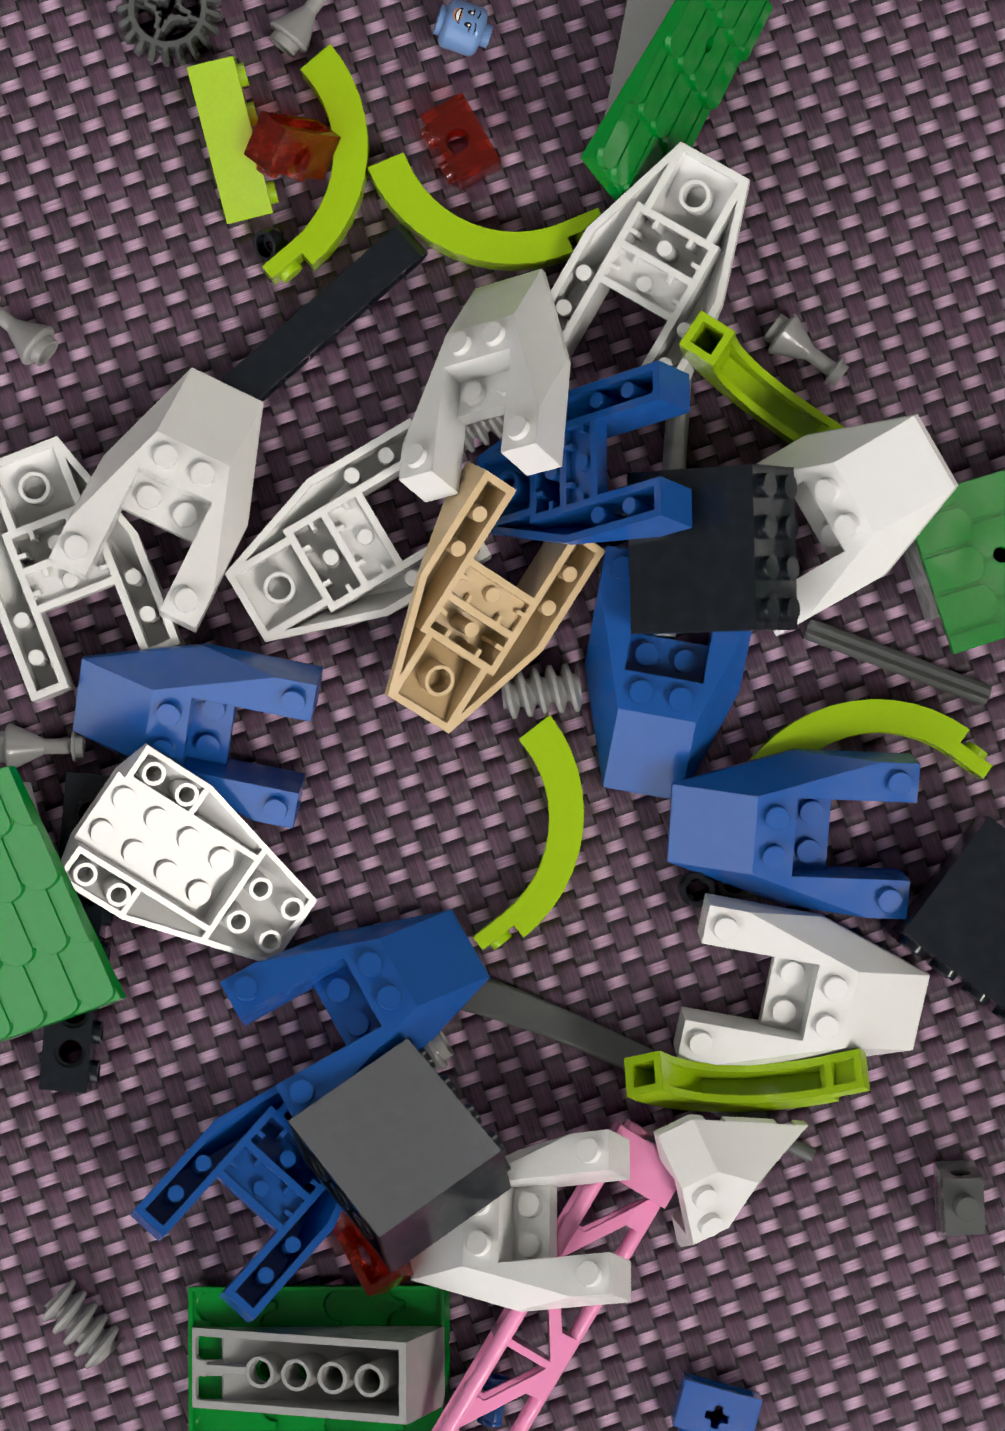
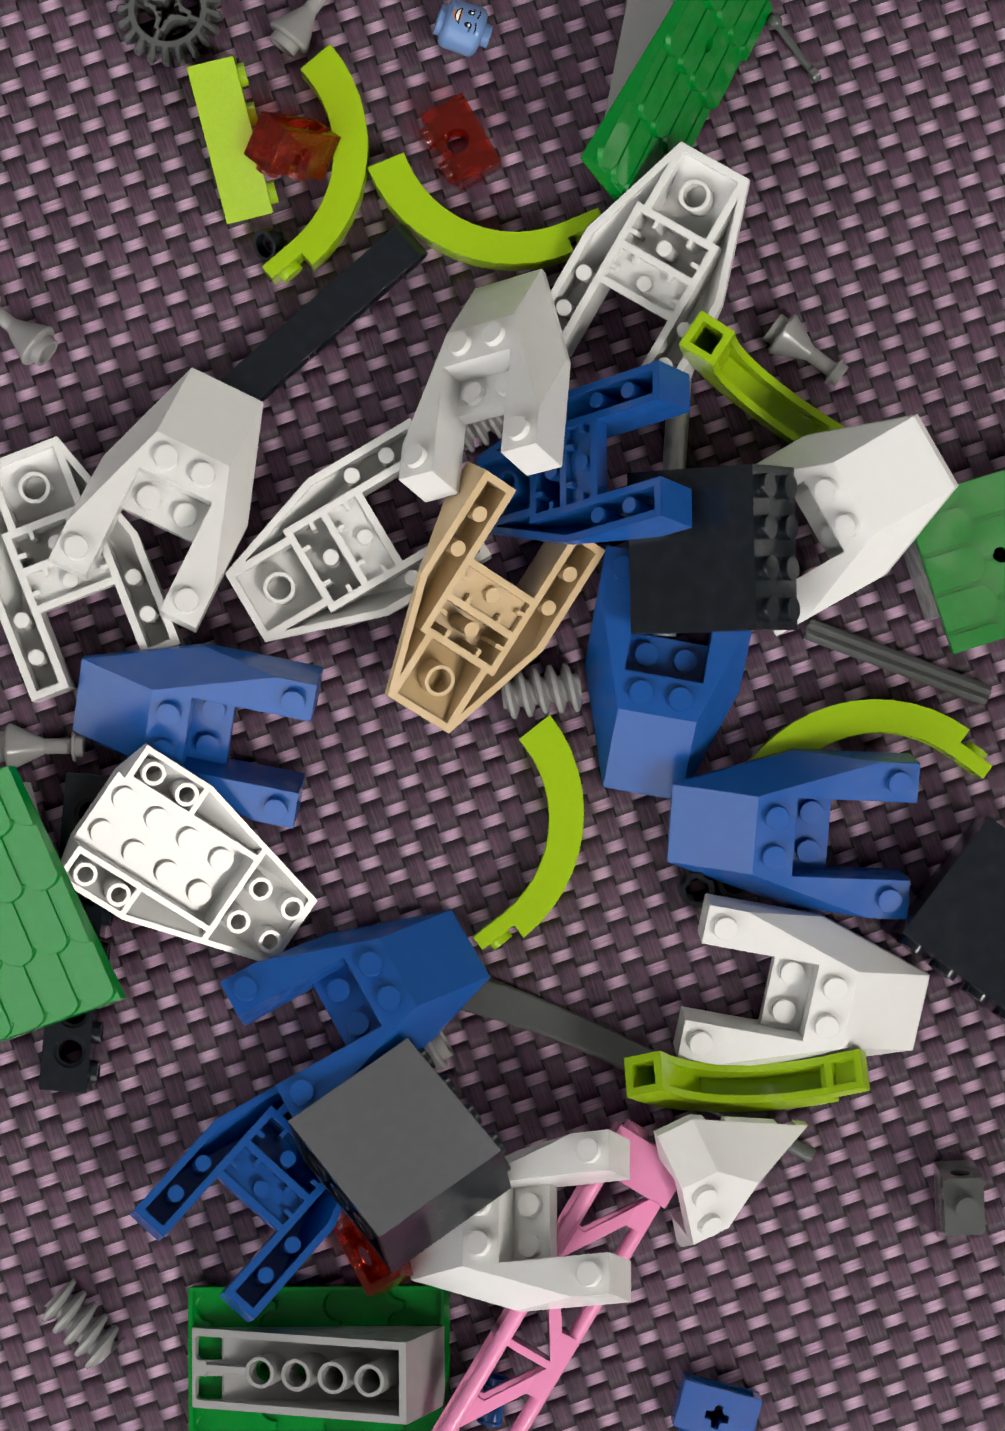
none -> dark grey hinge [767,14,822,83]

